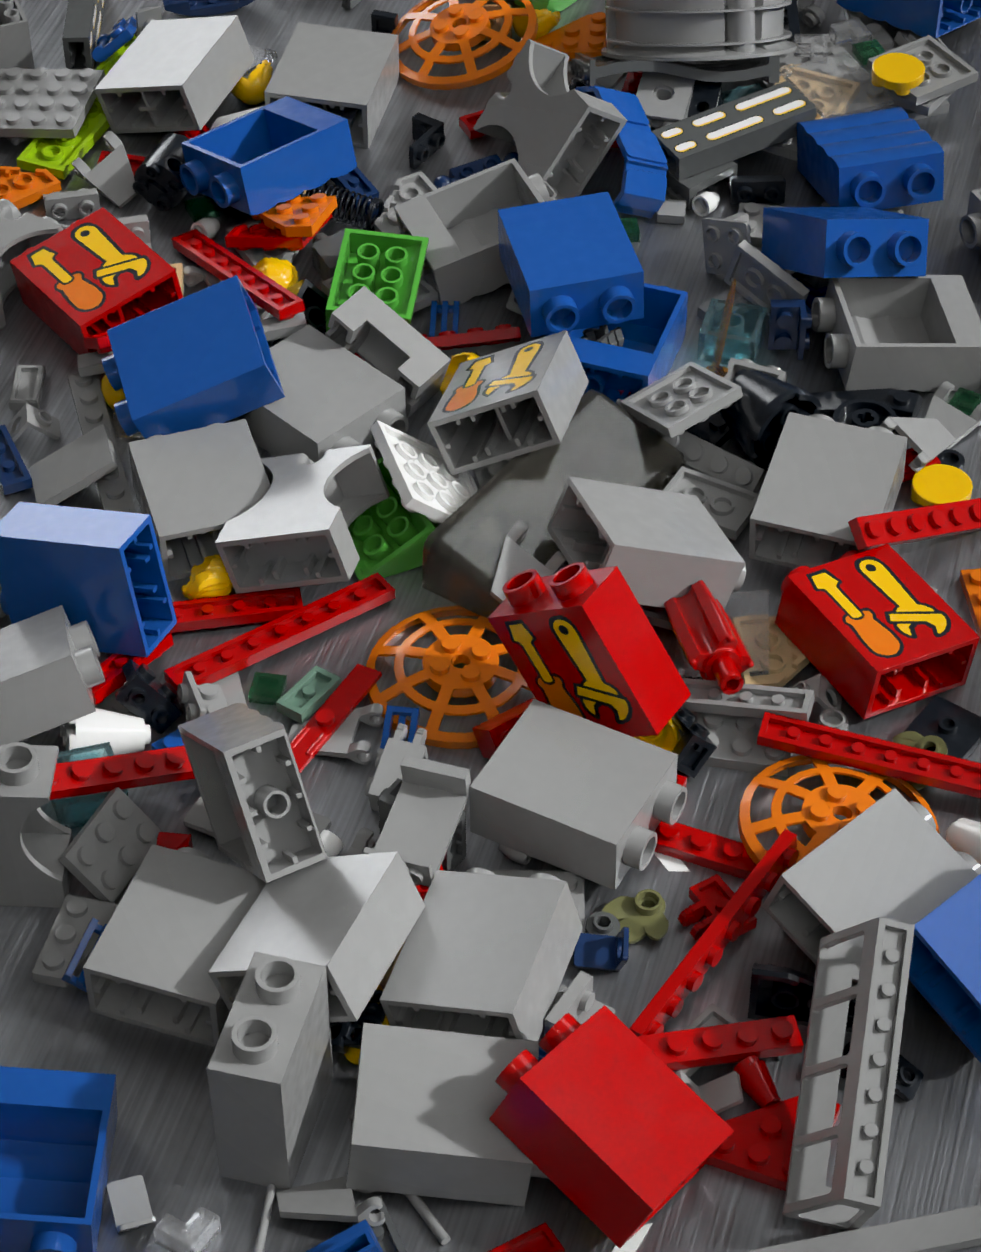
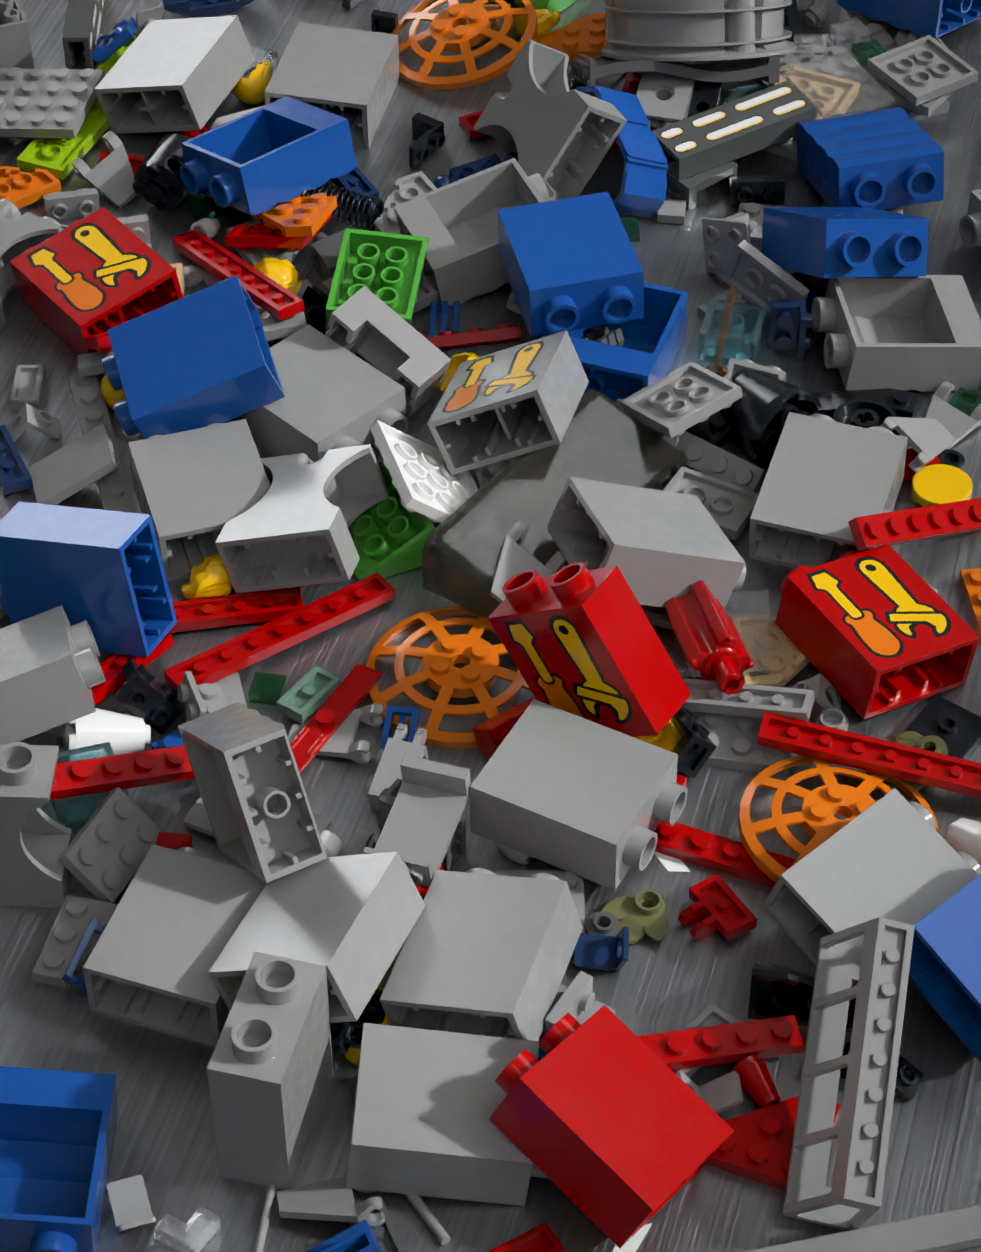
red plate [630,829,799,1036] -> none
white hose [692,191,720,217] -> none
yellow tile [871,53,925,96] -> none

